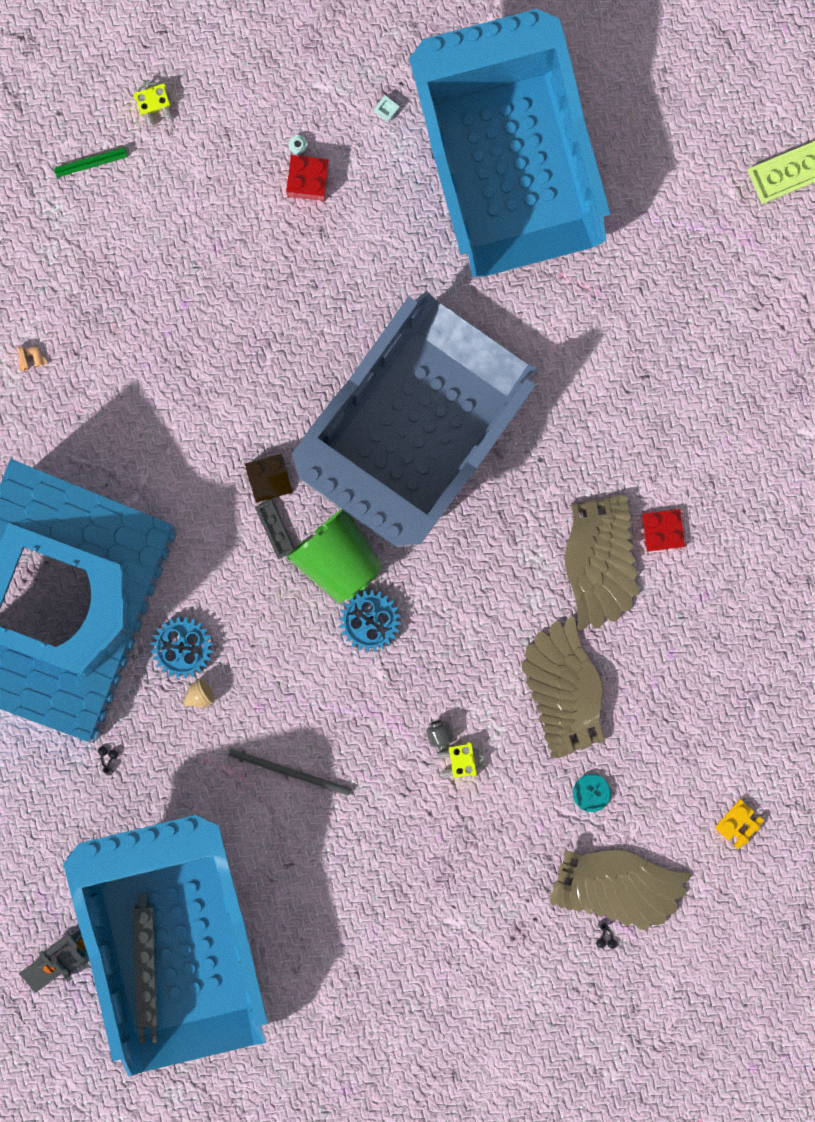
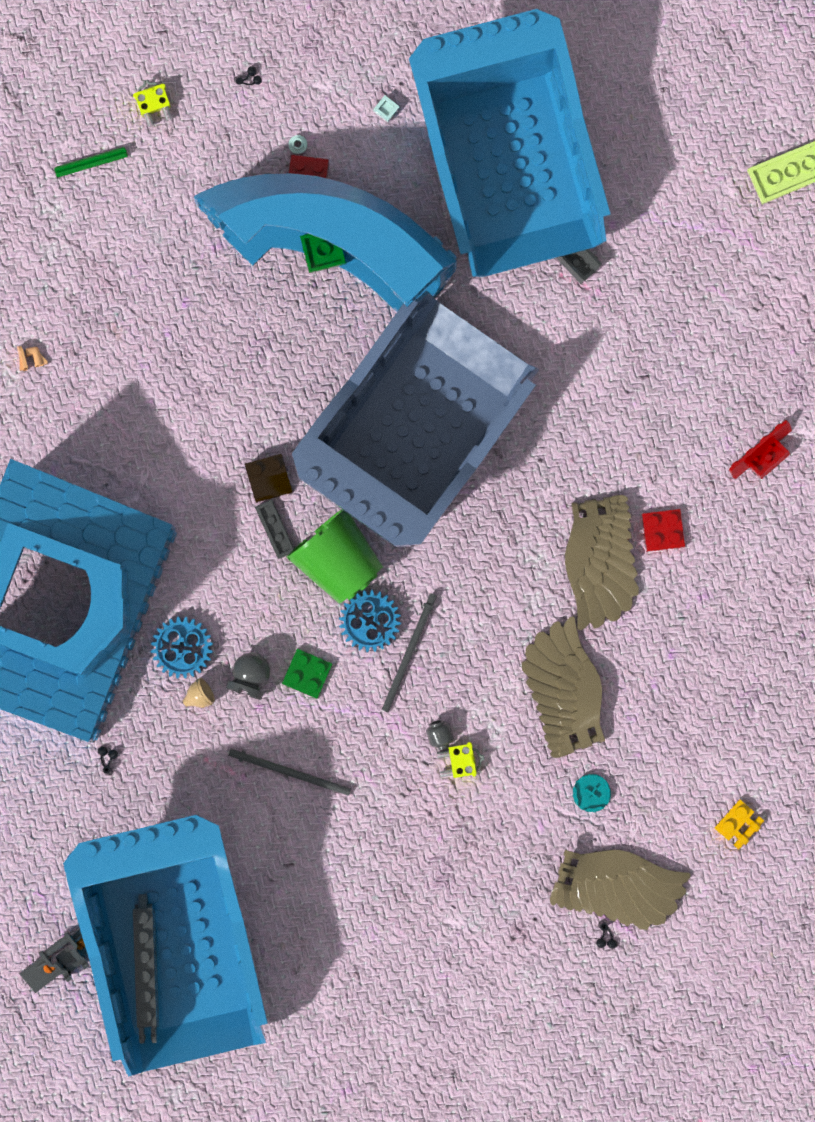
none -> dark azure windscreen [193,173,457,312]
none -> dark grey tile [226,652,270,700]
none -> black piece [234,66,262,85]
none -> green plate [282,649,332,699]
none -> green plate [300,234,346,274]
none -> dark grey bar [381,593,437,712]
none -> dark grey bracket [557,249,602,284]
none -> red bracket [729,420,792,479]

